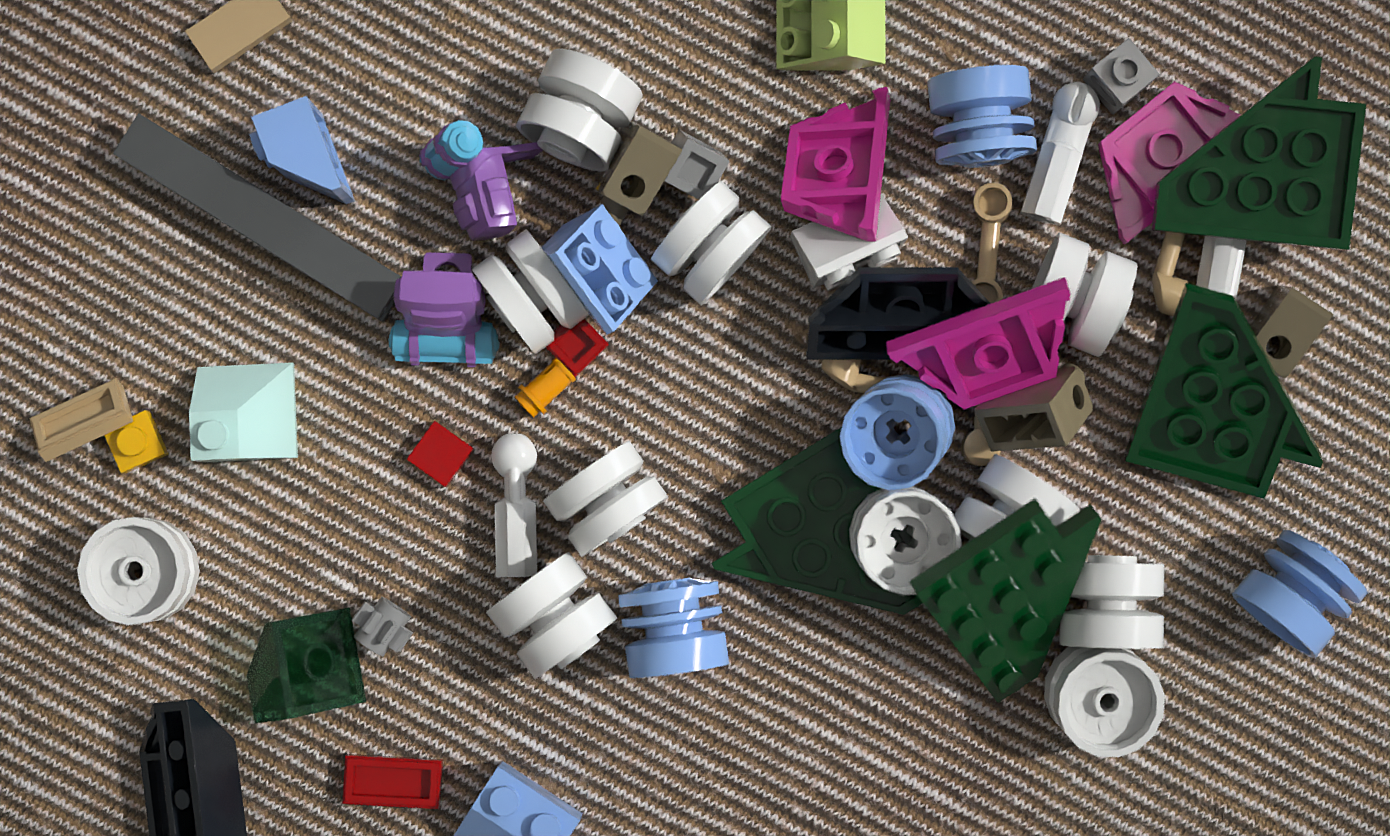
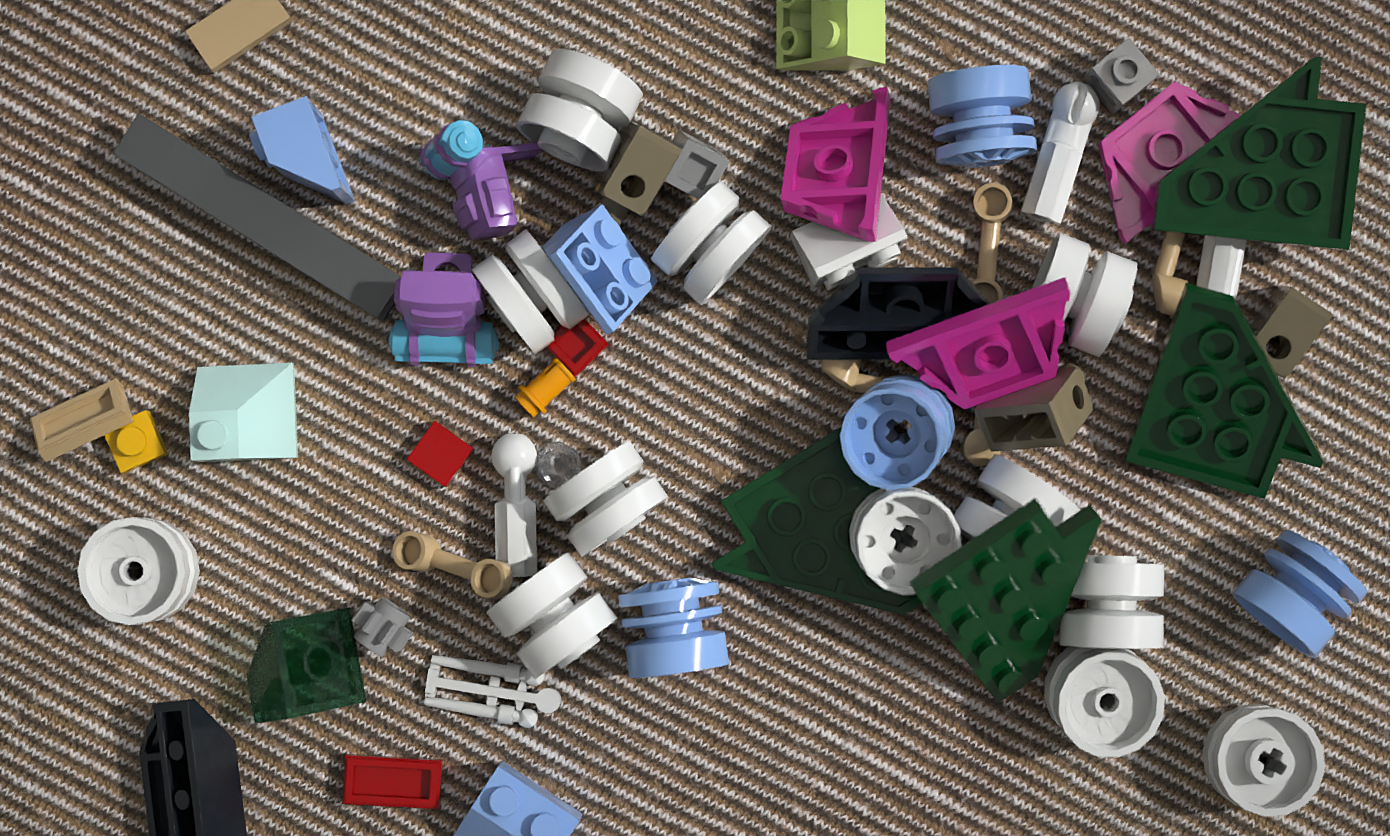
none -> tan bar [392,531,512,599]
none -> white piece [424,655,561,728]
none -> clear plate [535,442,582,490]
none -> white wheel [1203,704,1325,817]

